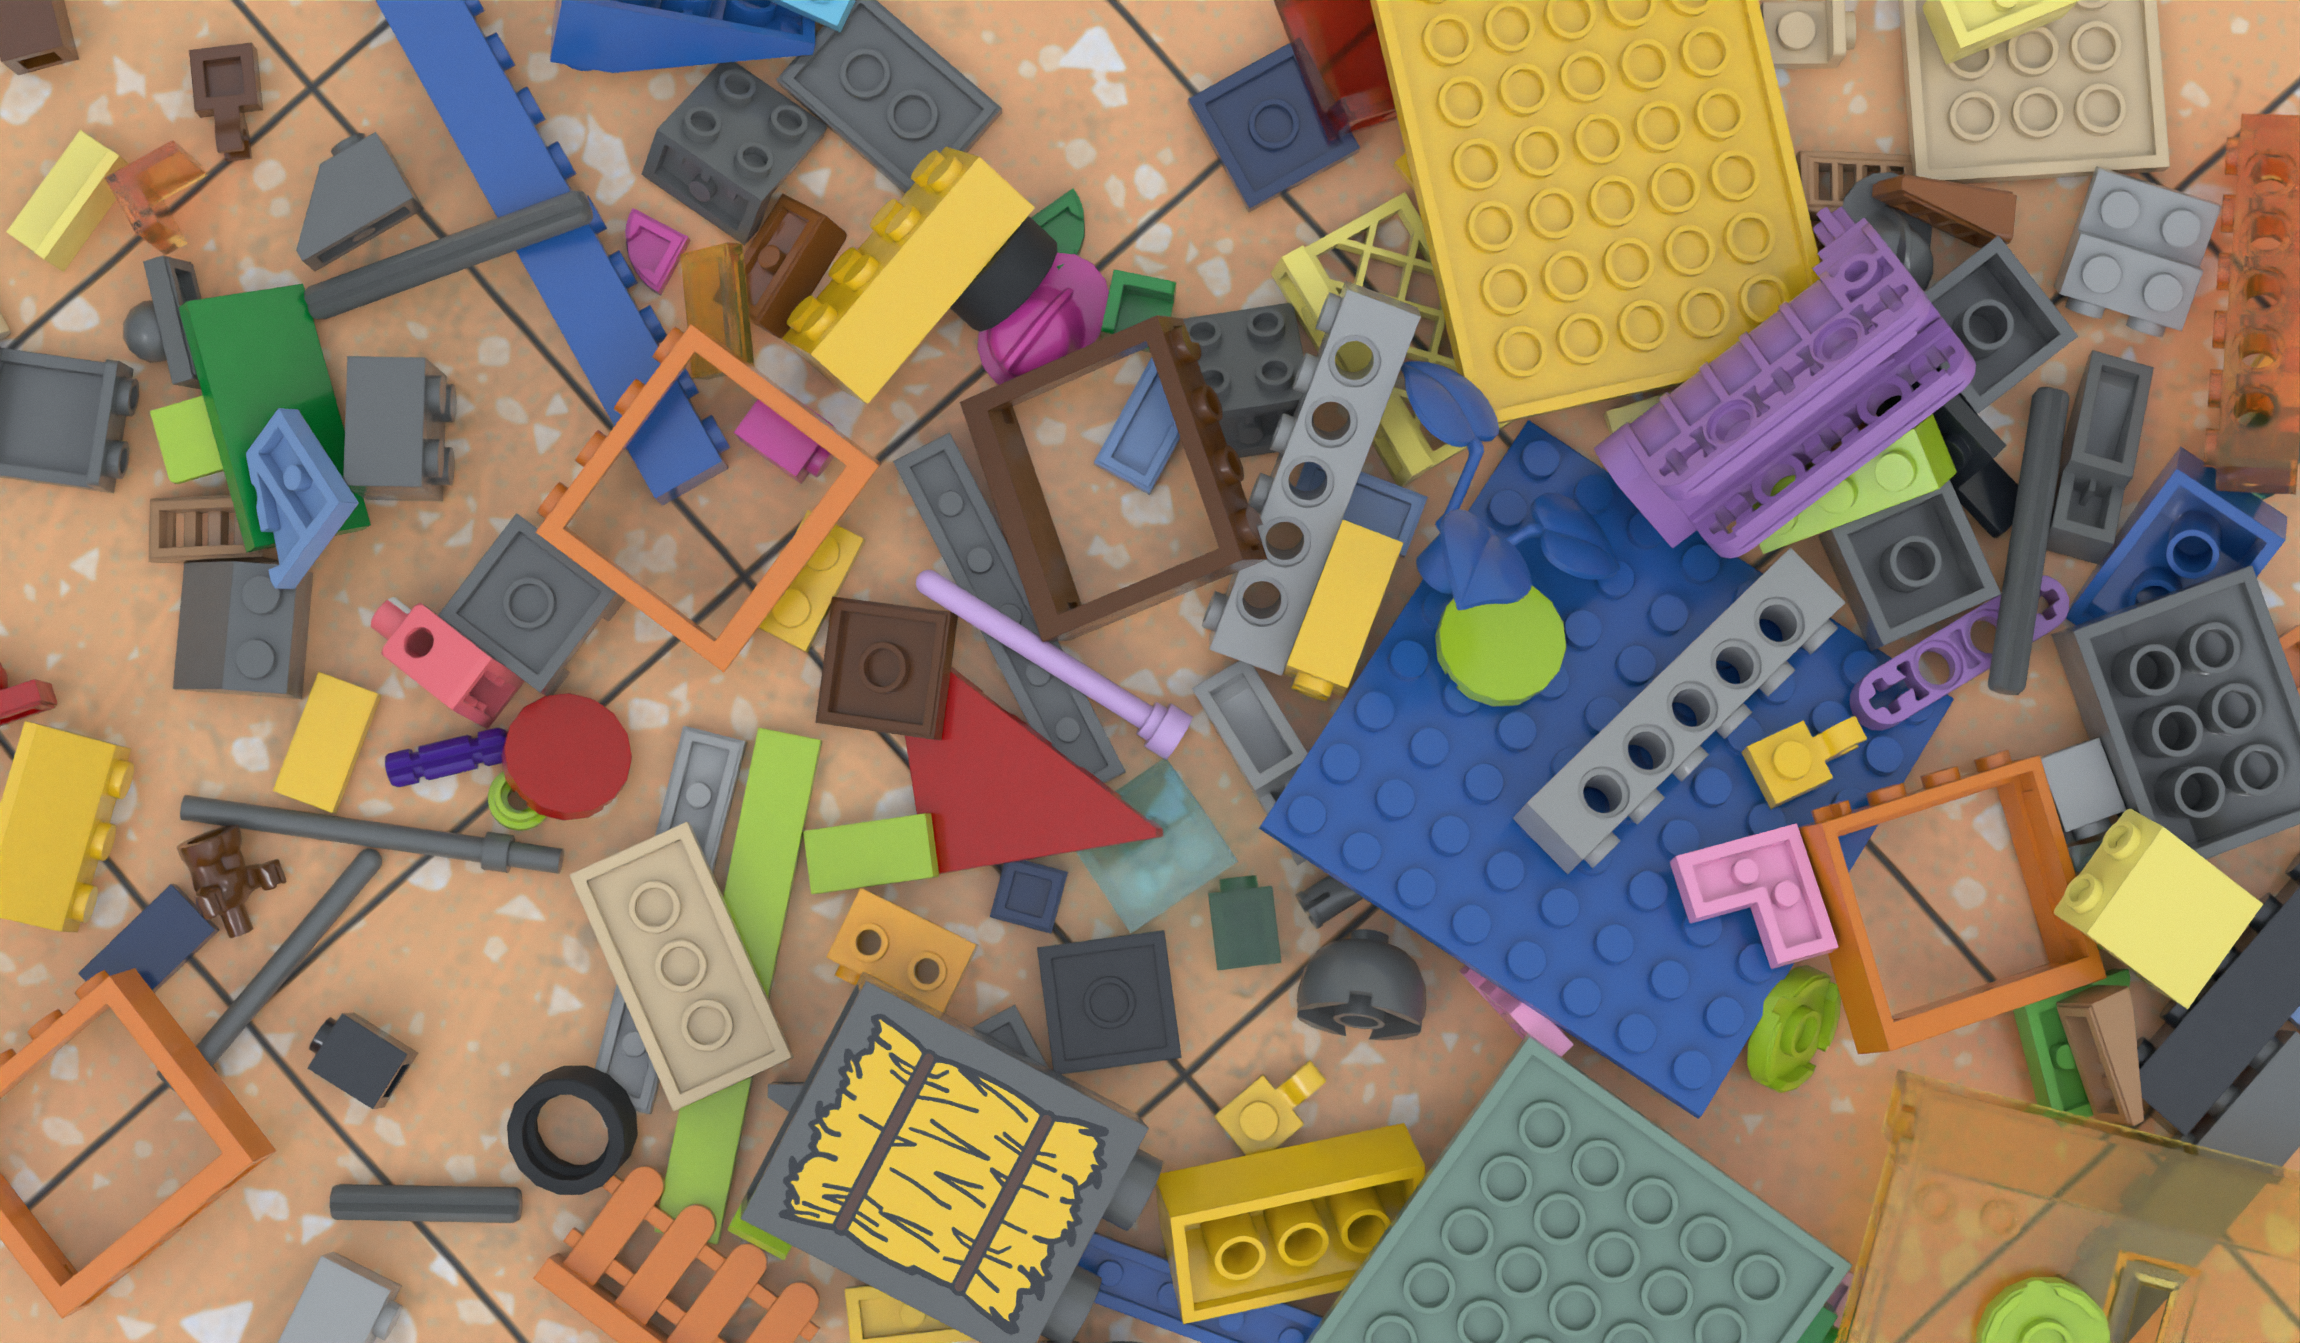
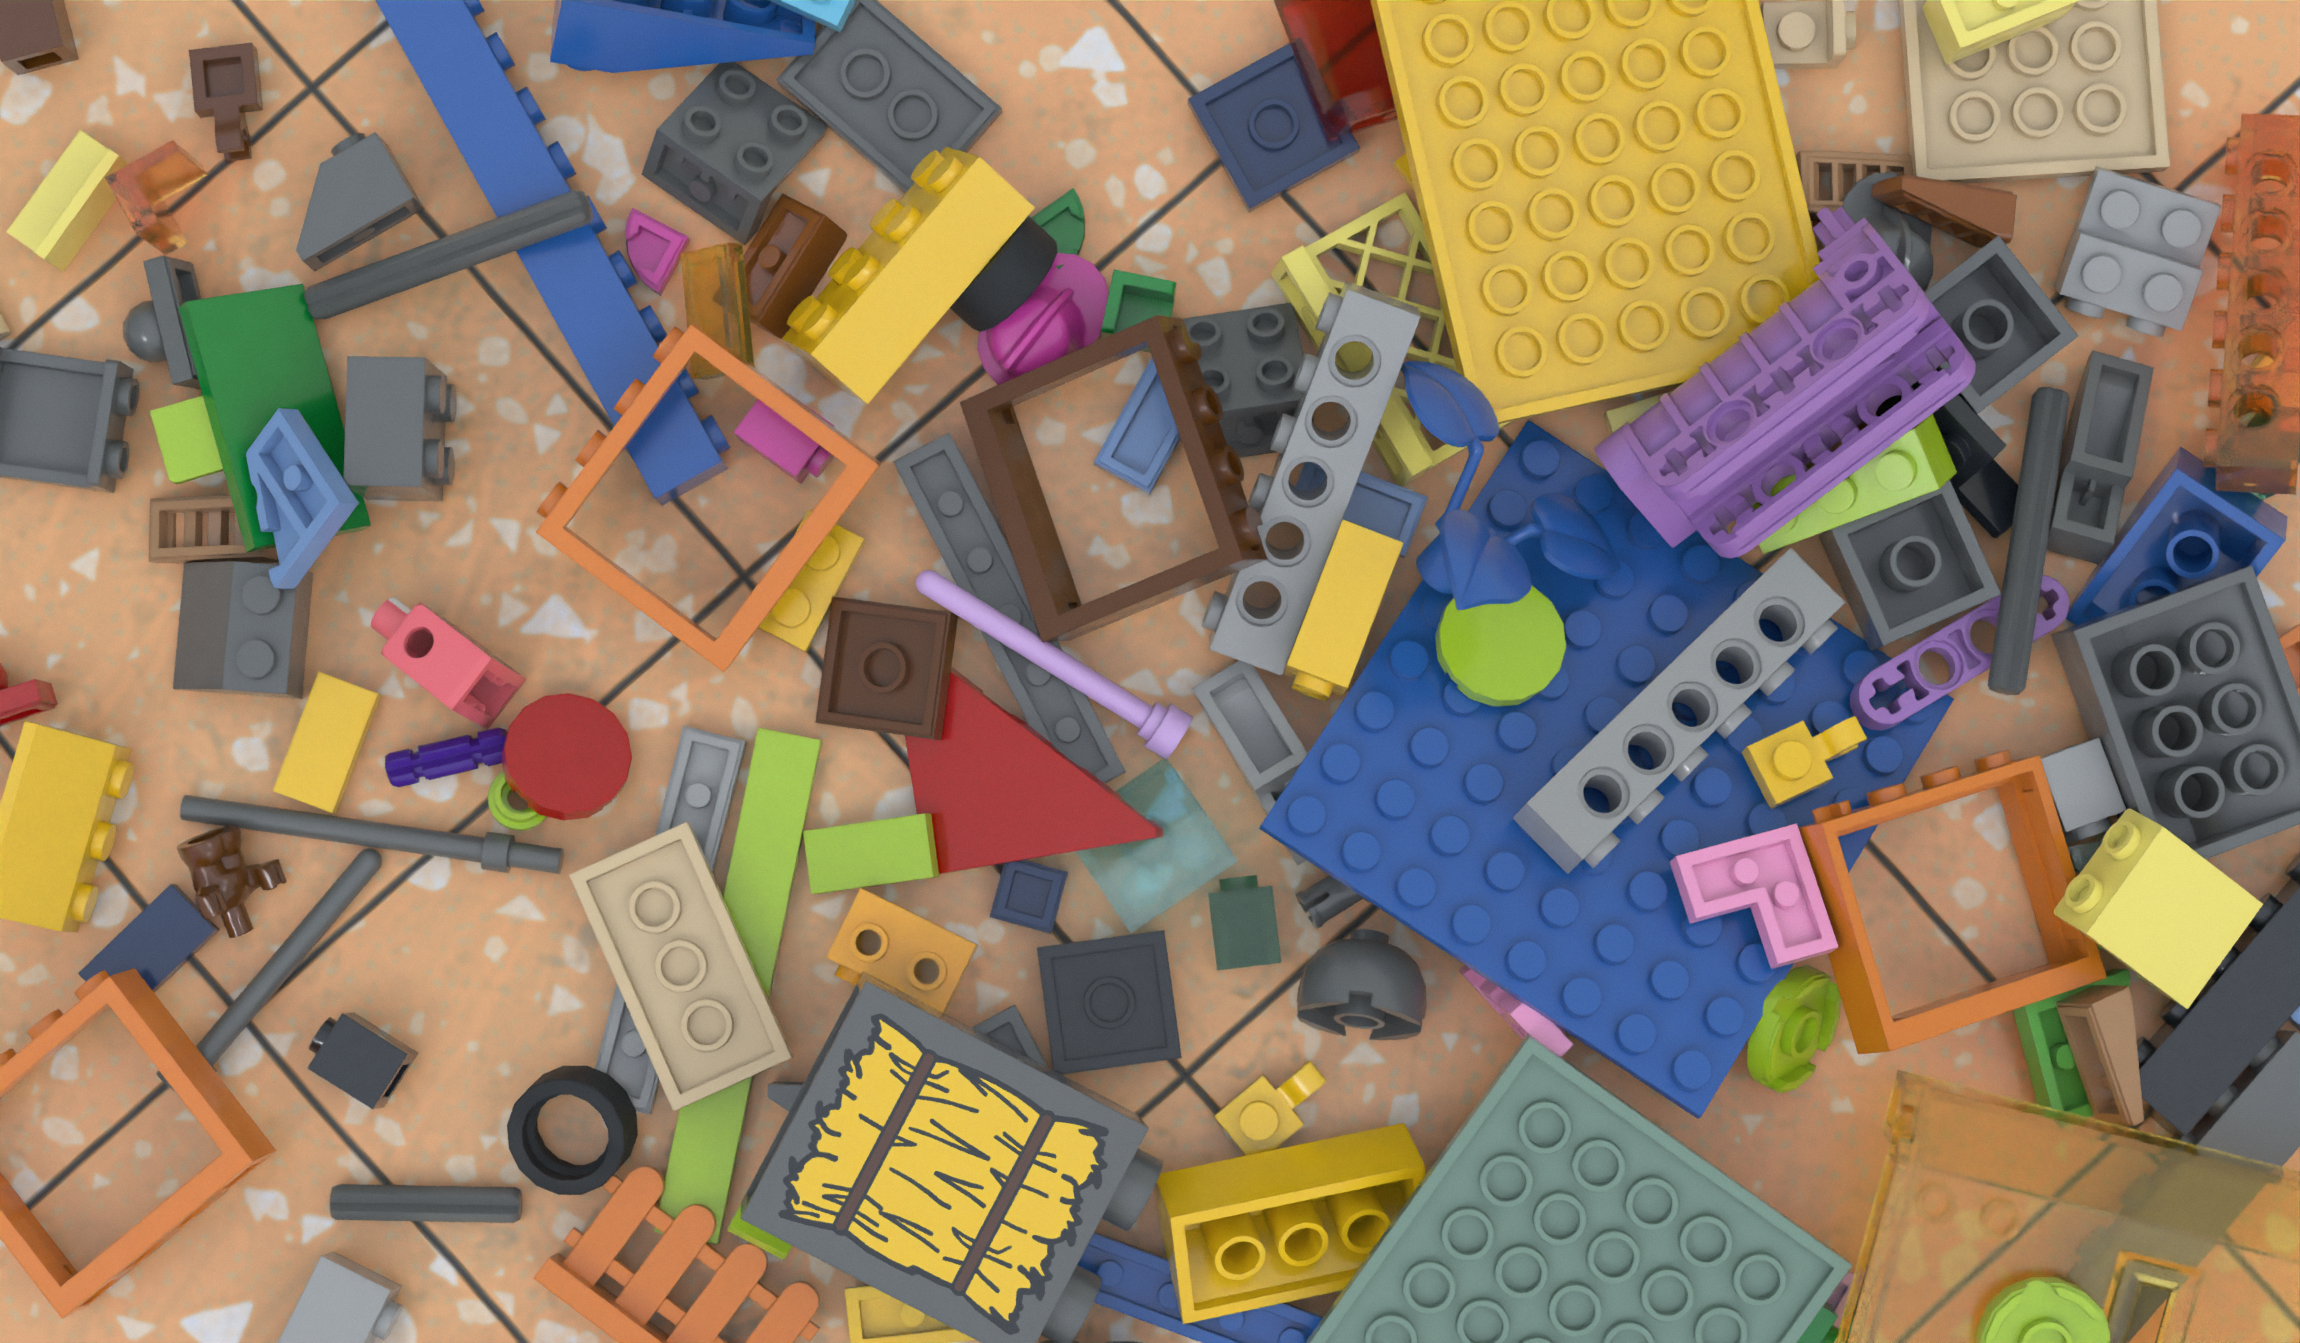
dark grey panel [438,513,626,696] -> none

